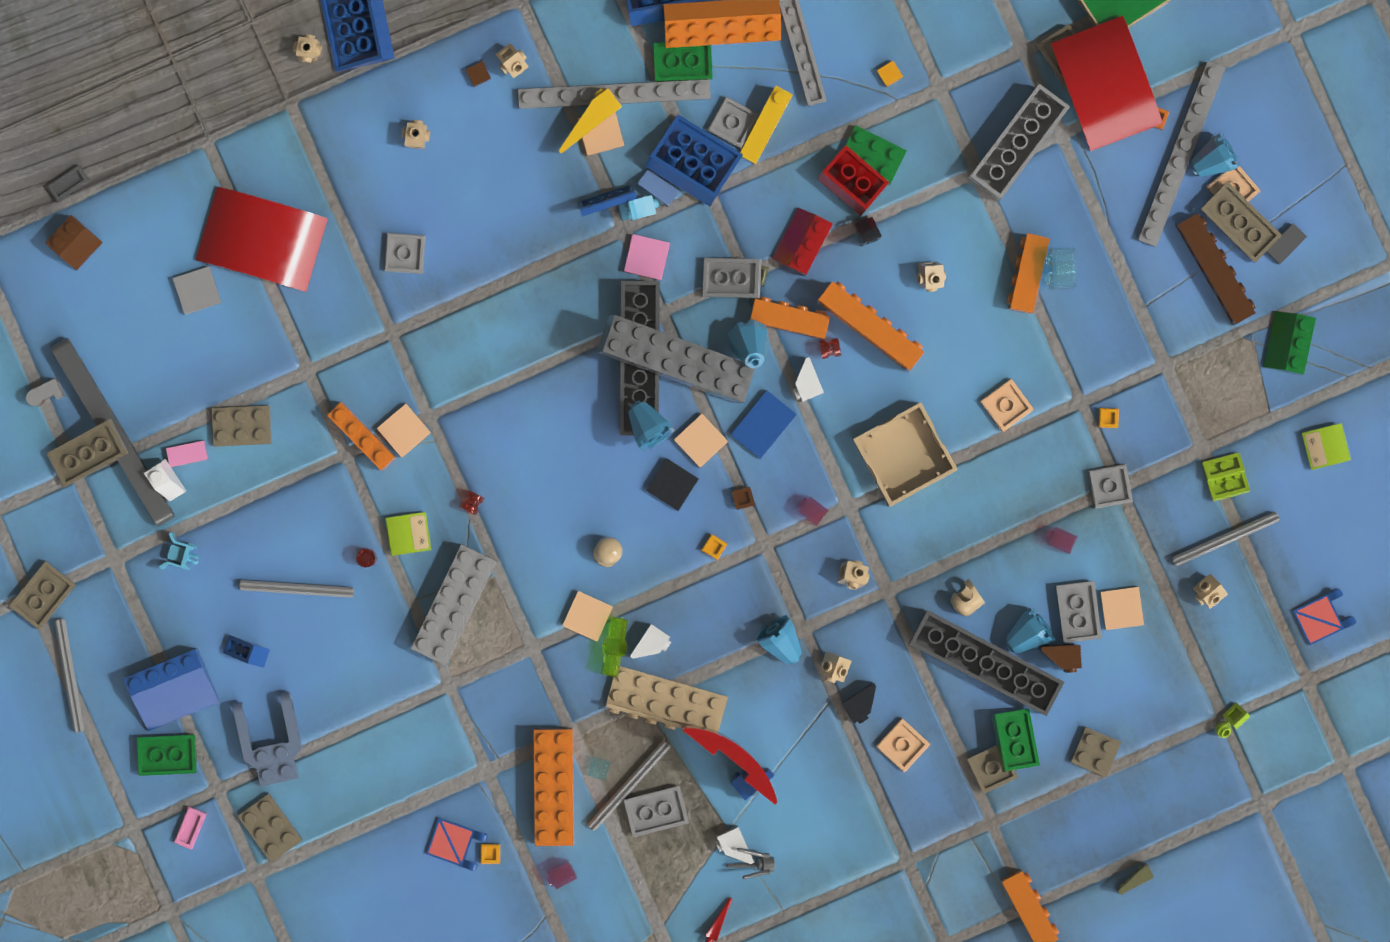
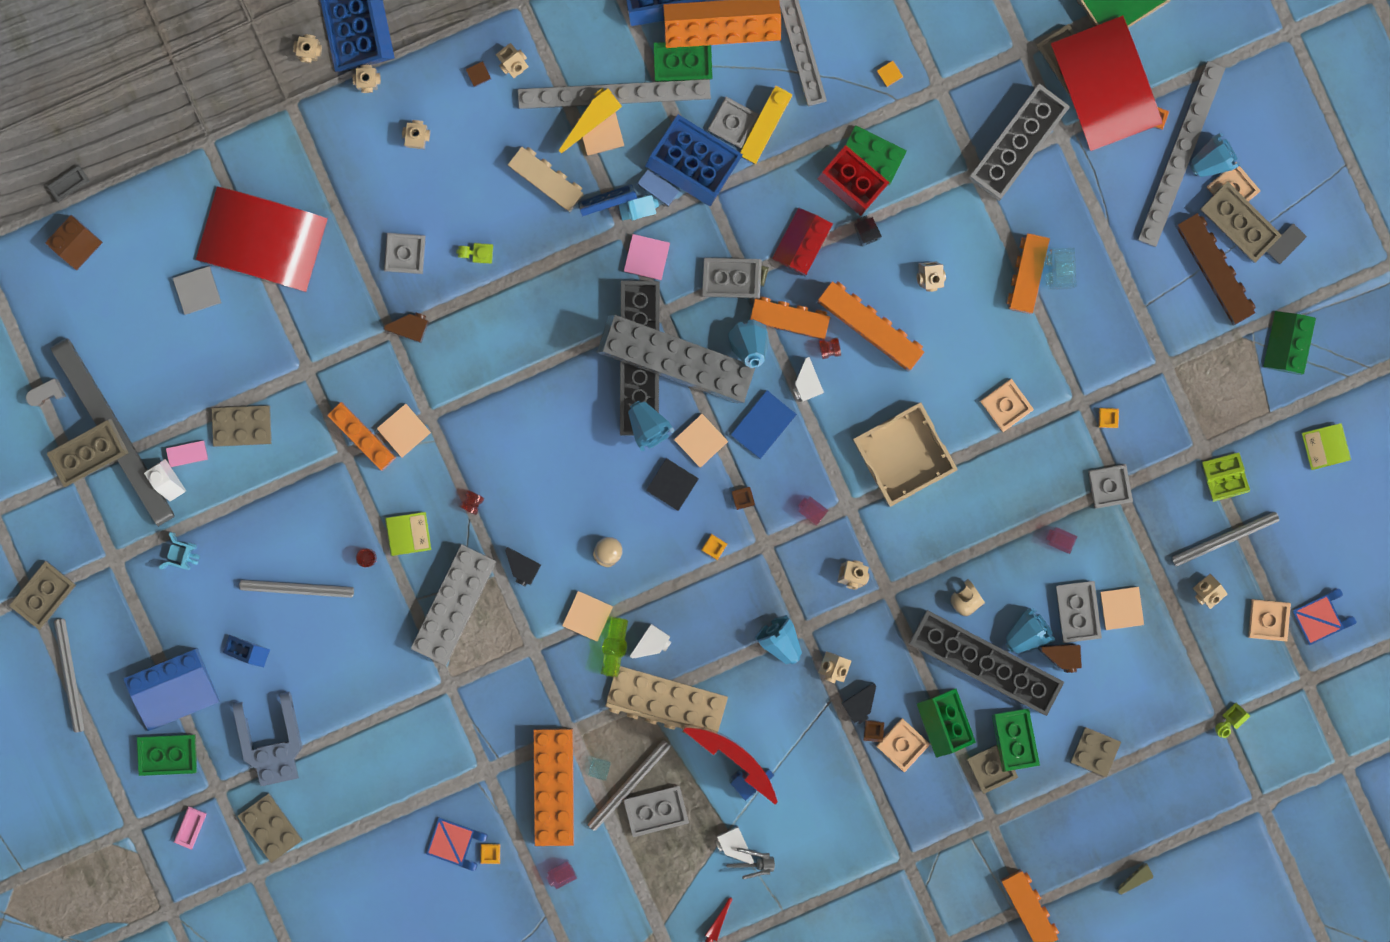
none -> tan brick [353,65,381,93]
none -> reddish brown slope [384,312,429,343]
none -> lime plate [456,243,494,264]
none -> black slope [505,547,542,587]
none -> tan brick [508,147,584,213]
none -> reddish brown tile [863,720,884,743]
none -> green slope [916,688,976,758]
none -> light nougat tile [1248,599,1291,641]

